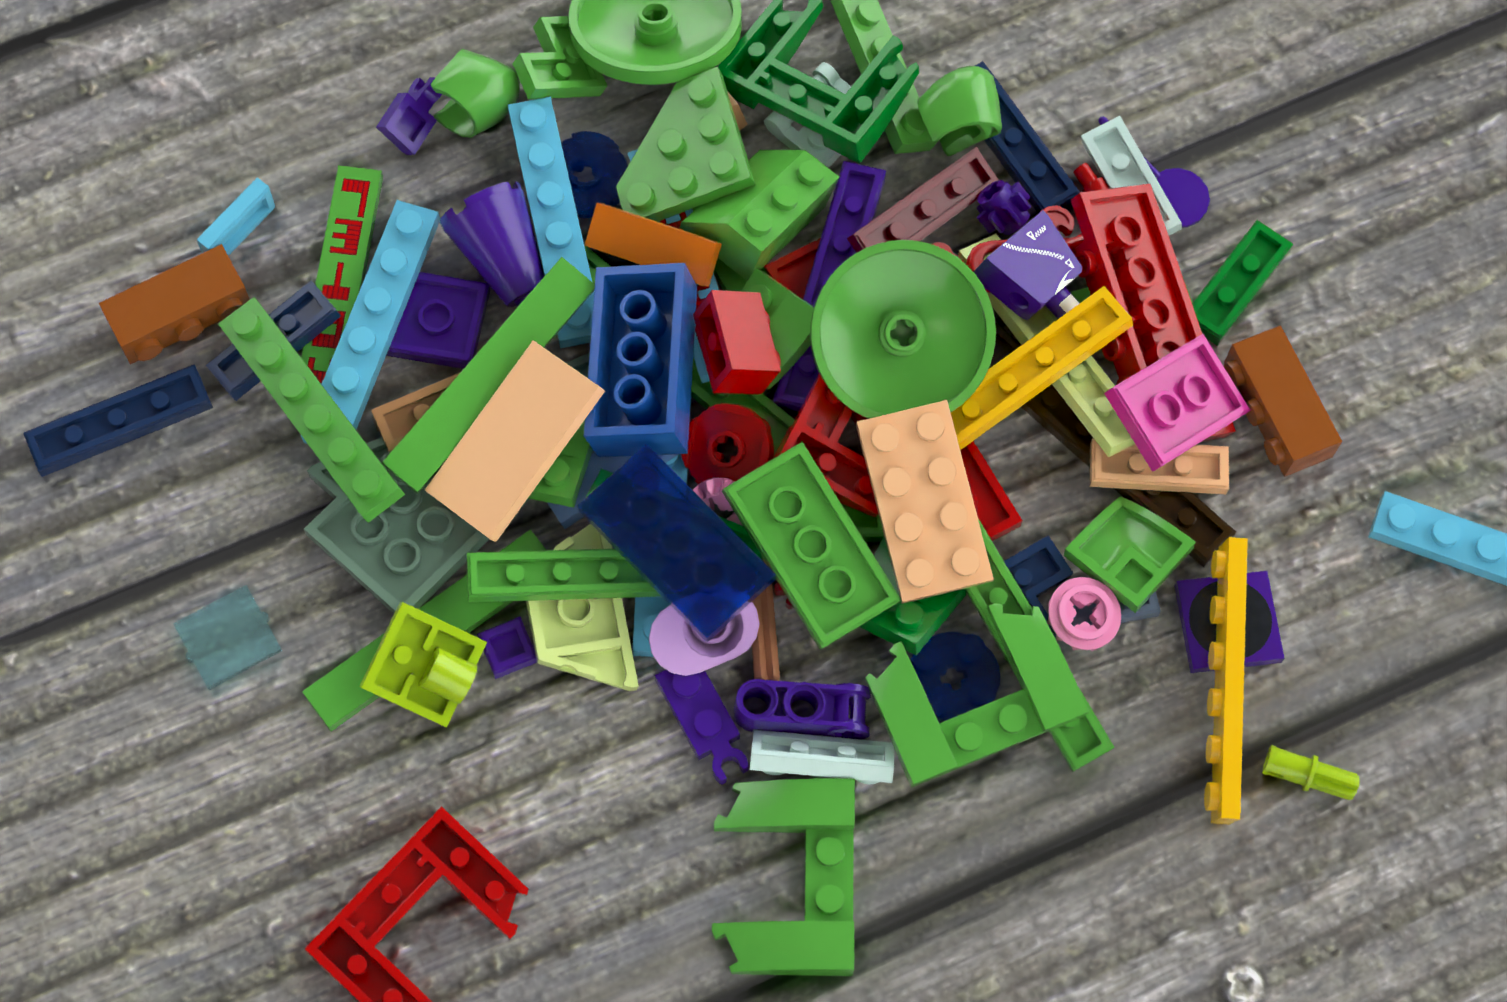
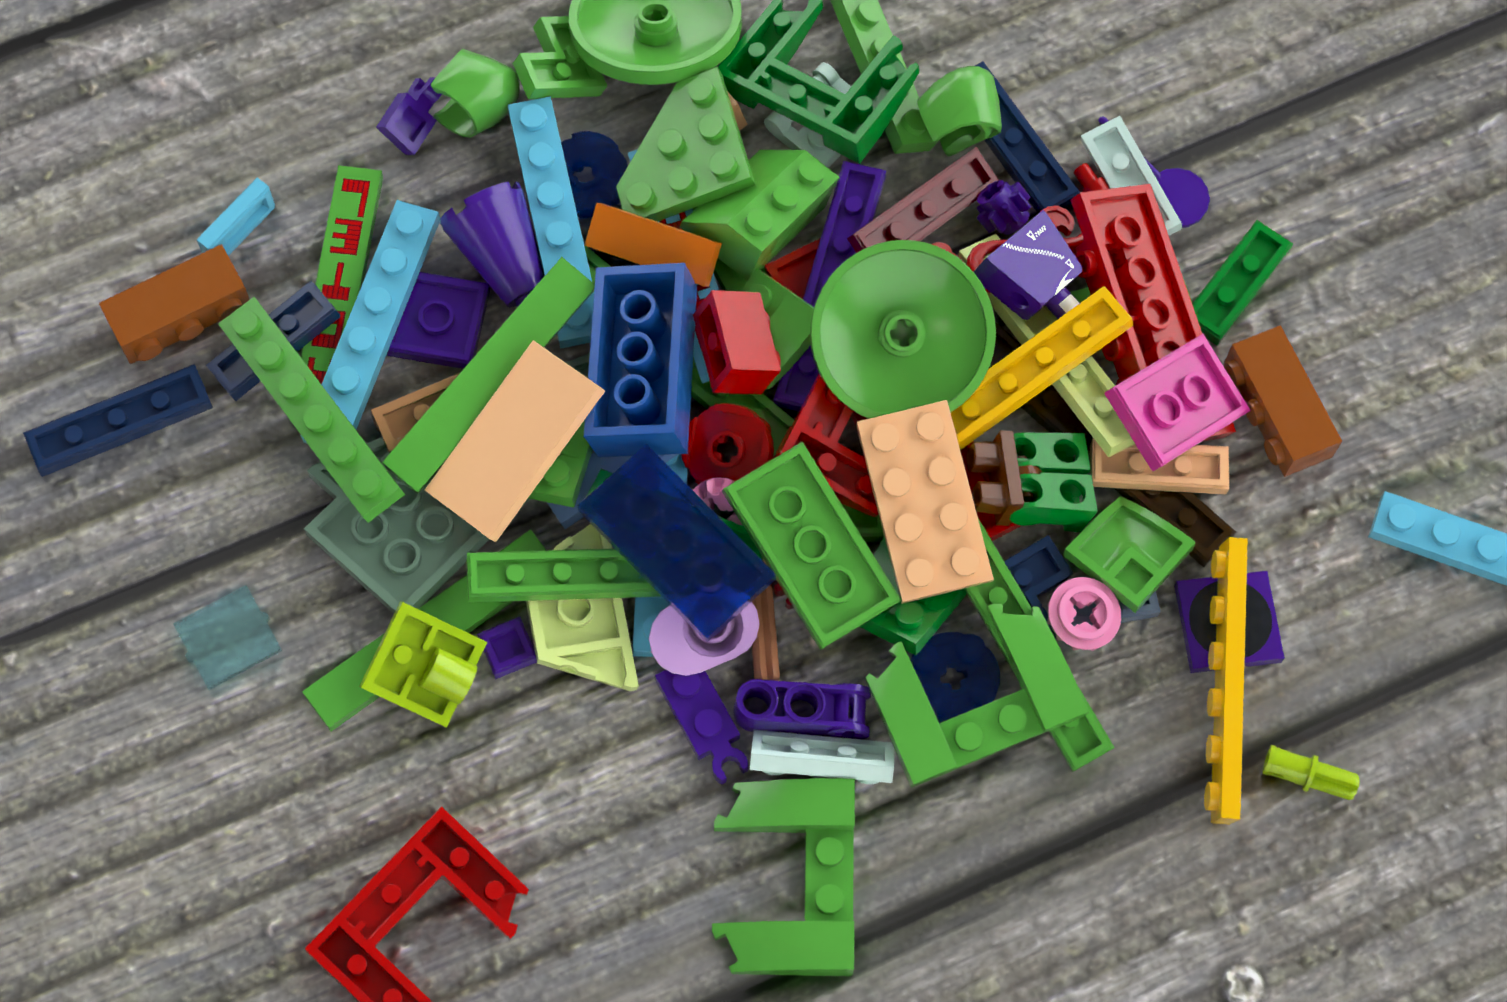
none -> green hips [966,430,1098,532]

